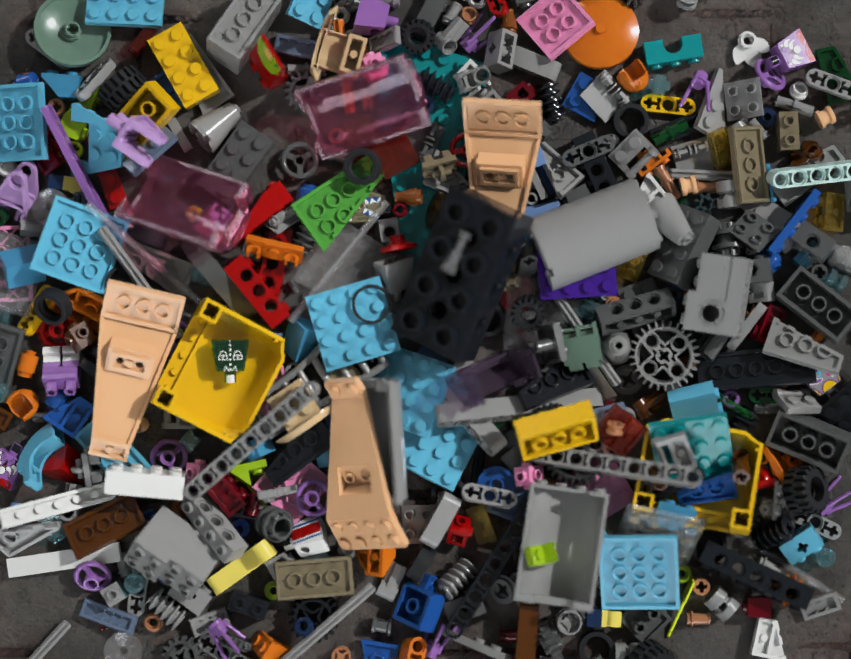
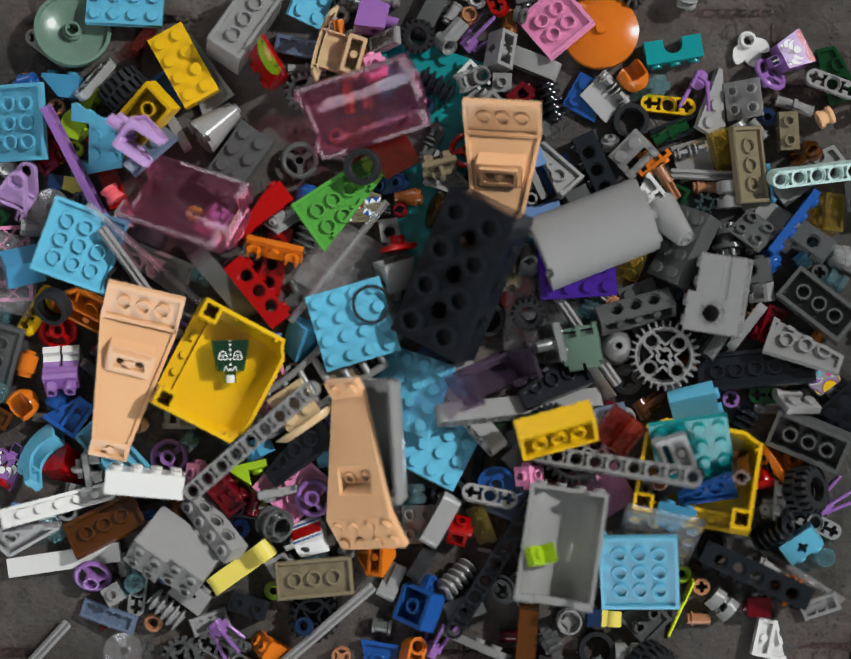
reddish brown brick [64,320,97,354] -> none
clear piece [441,230,472,275] -> none
dark grey beam [562,135,615,168] -> none
nougat bush [605,420,624,436] -> none
light nougat wheel [679,175,698,197] -> none
green piece [718,394,754,418] -> none
white plate [789,81,808,100] -> none
none -> coral wheel [100,182,125,206]
none -> dark blue plate [373,173,409,195]
none -> clear light blue wheel [407,483,427,504]
none -> light grey brick [492,72,512,95]
none -> dark grey bush [513,5,528,24]

